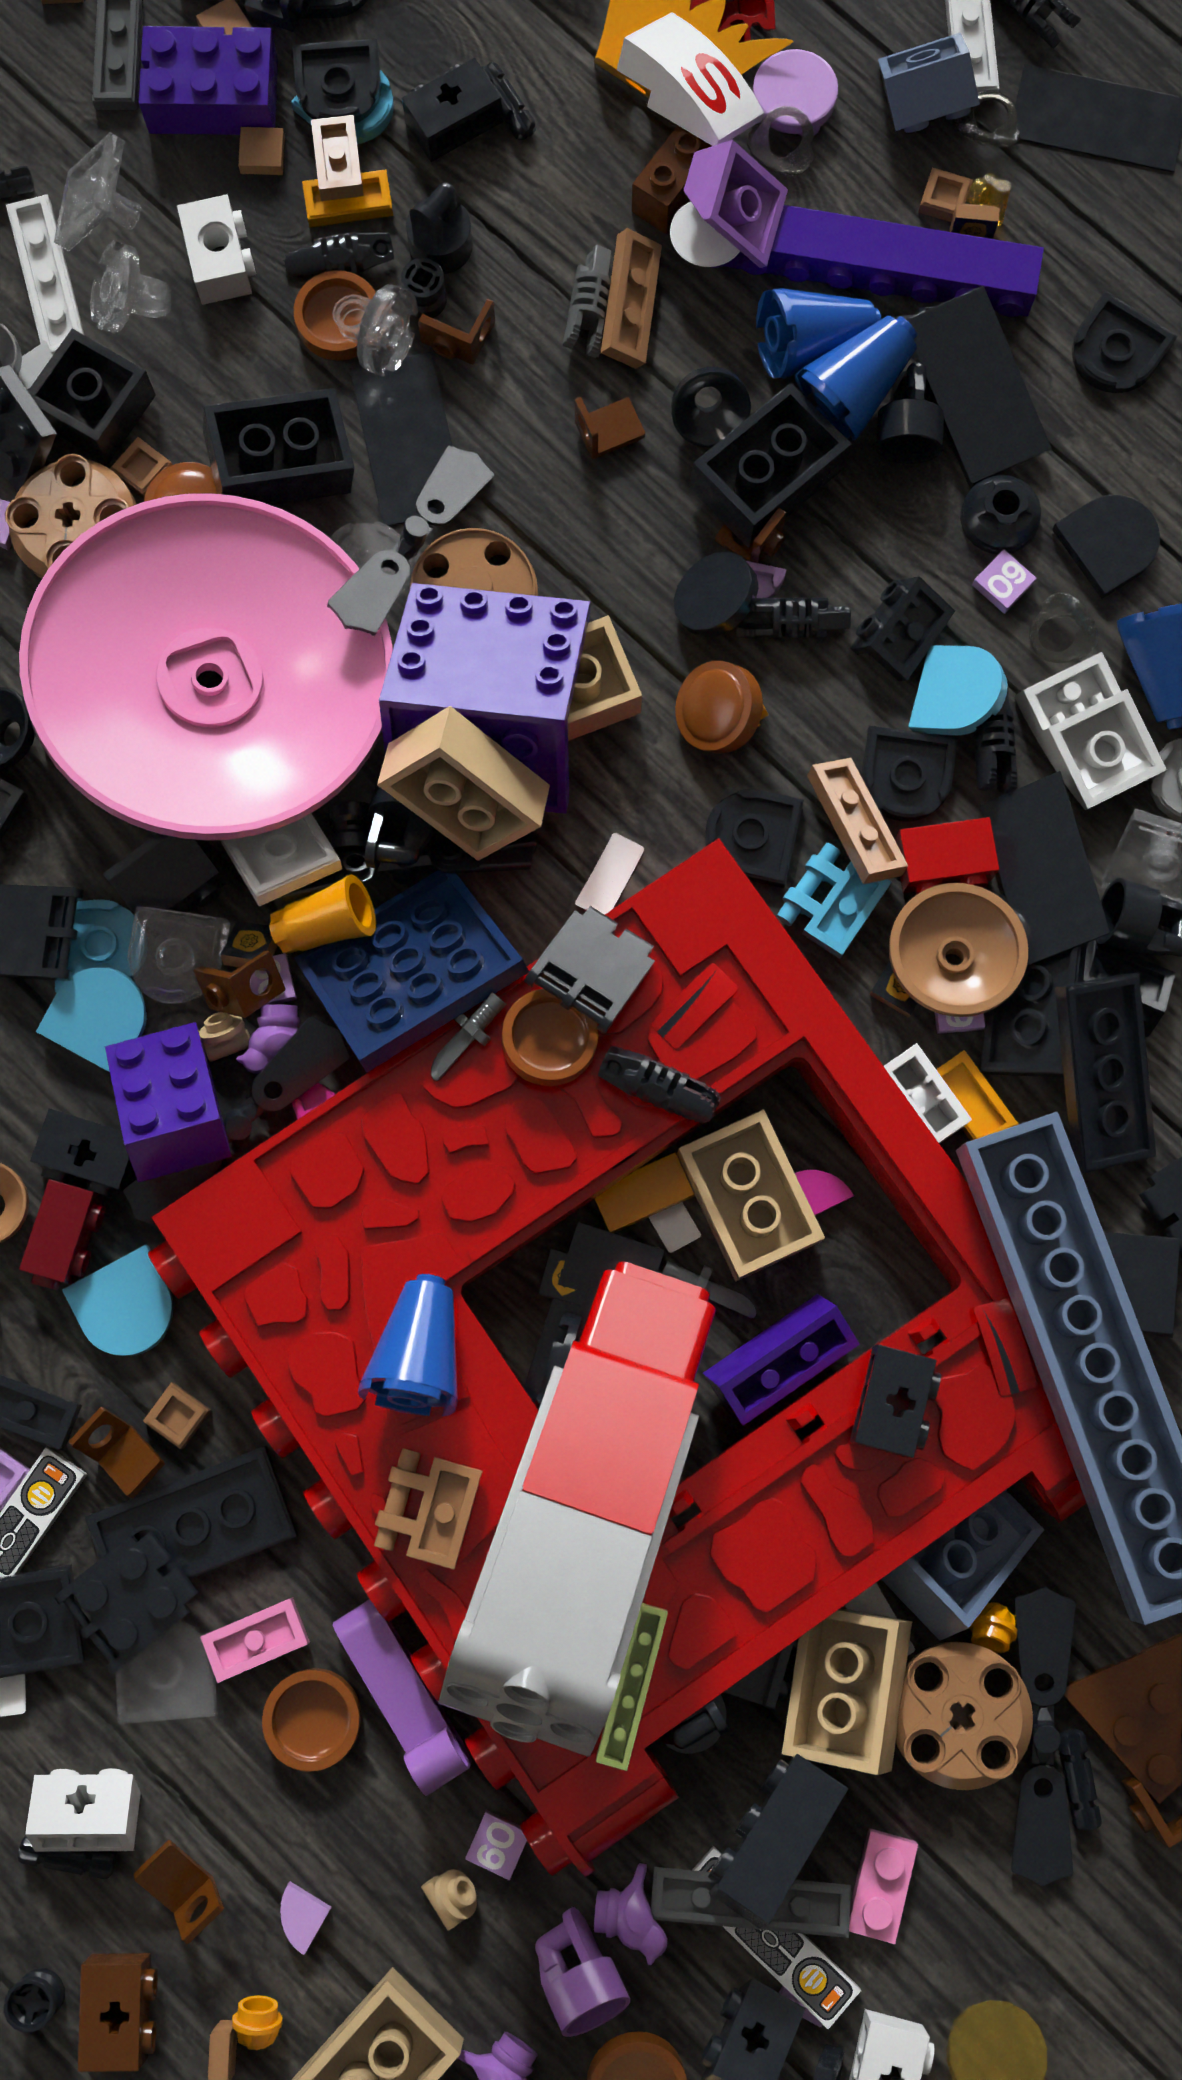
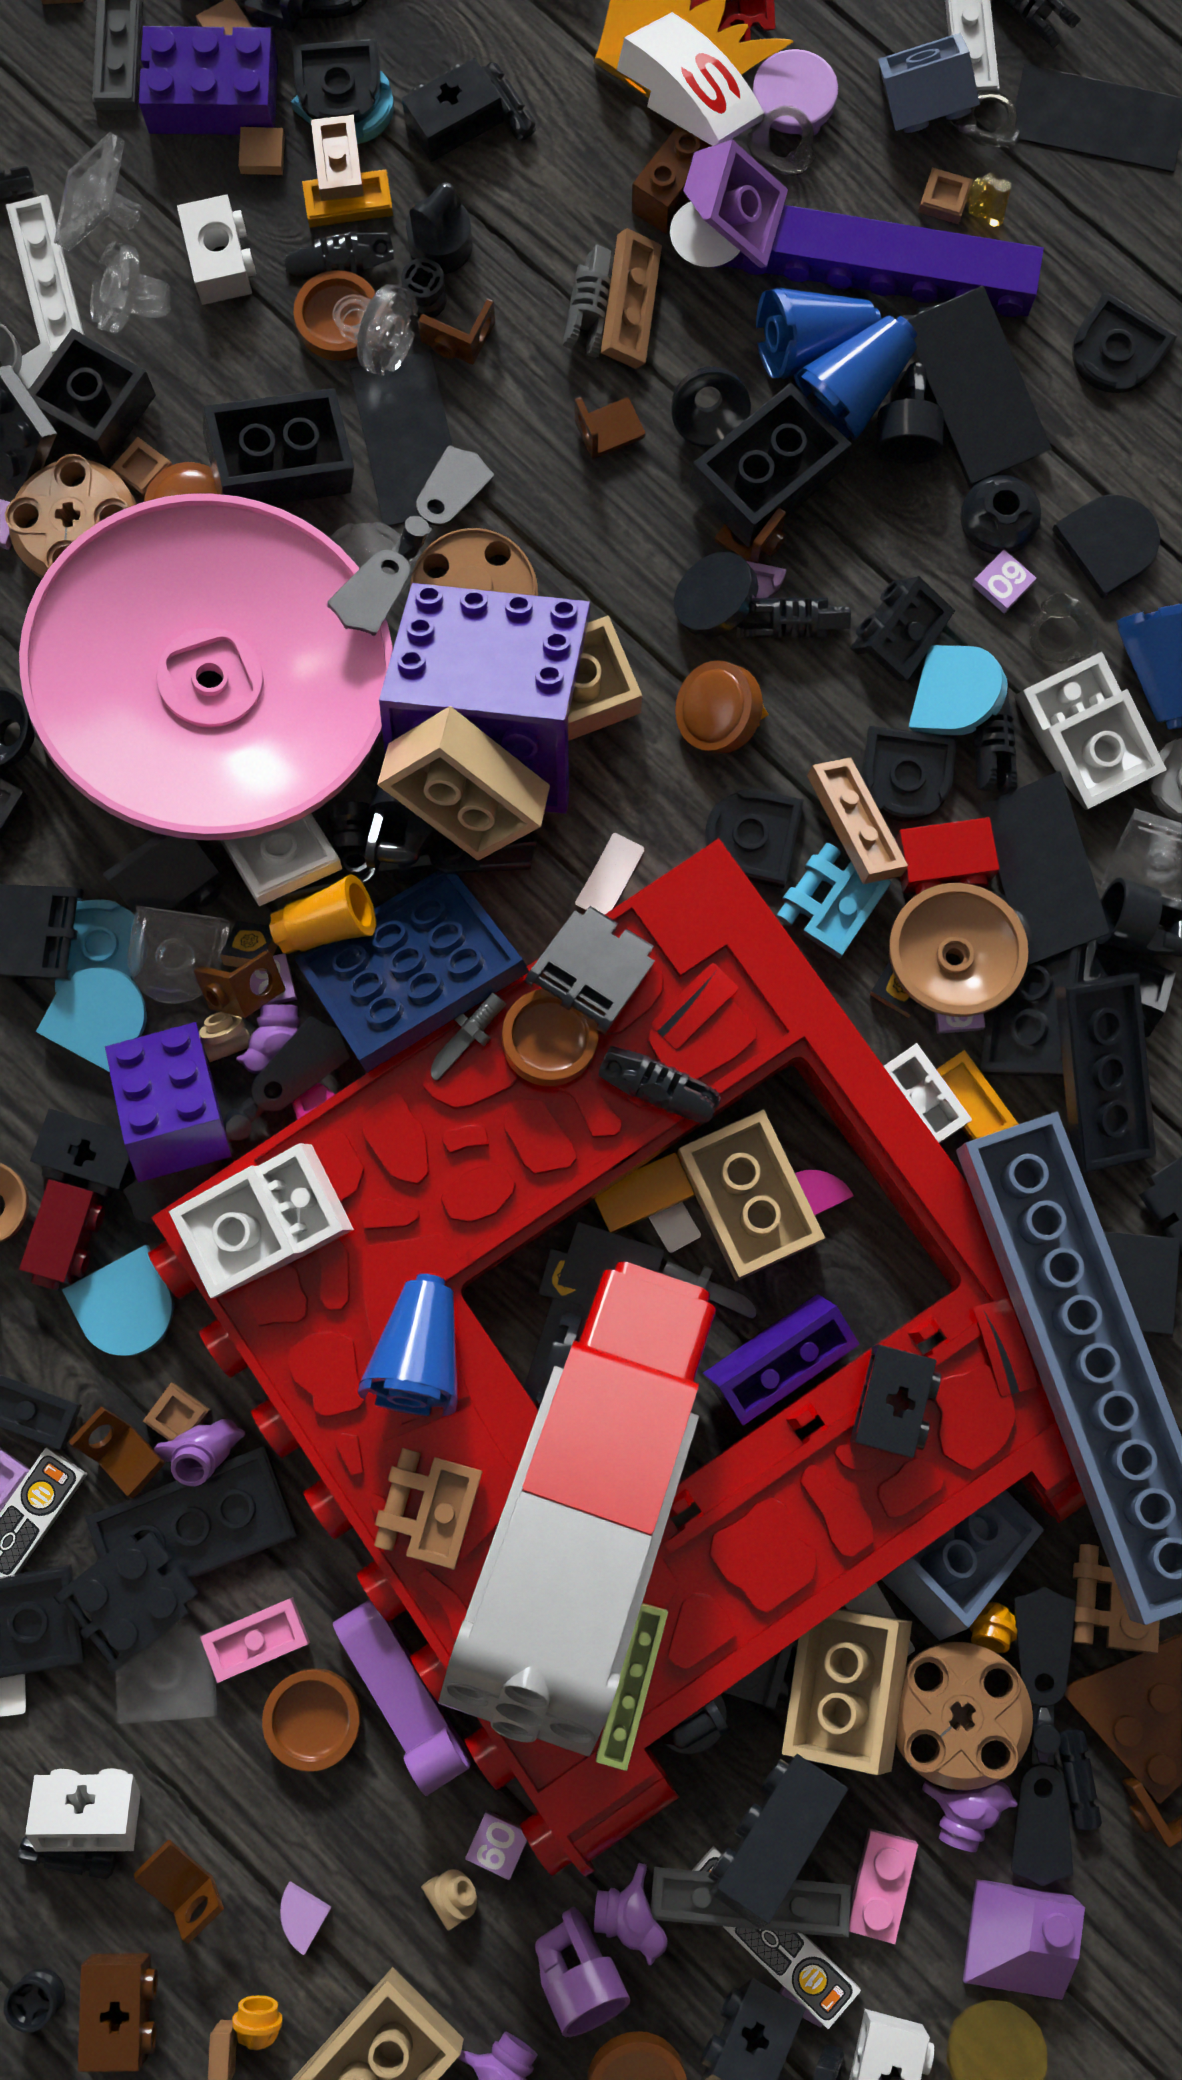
tile [949,203,1000,239] -> none
none -> medium lavender animal [154,1419,245,1486]
none -> white slope [169,1143,354,1298]
none -> medium lavender animal [922,1781,1018,1852]
none -> medium lavender slope [963,1879,1085,2000]
none -> medium nougat plate [1073,1544,1160,1654]

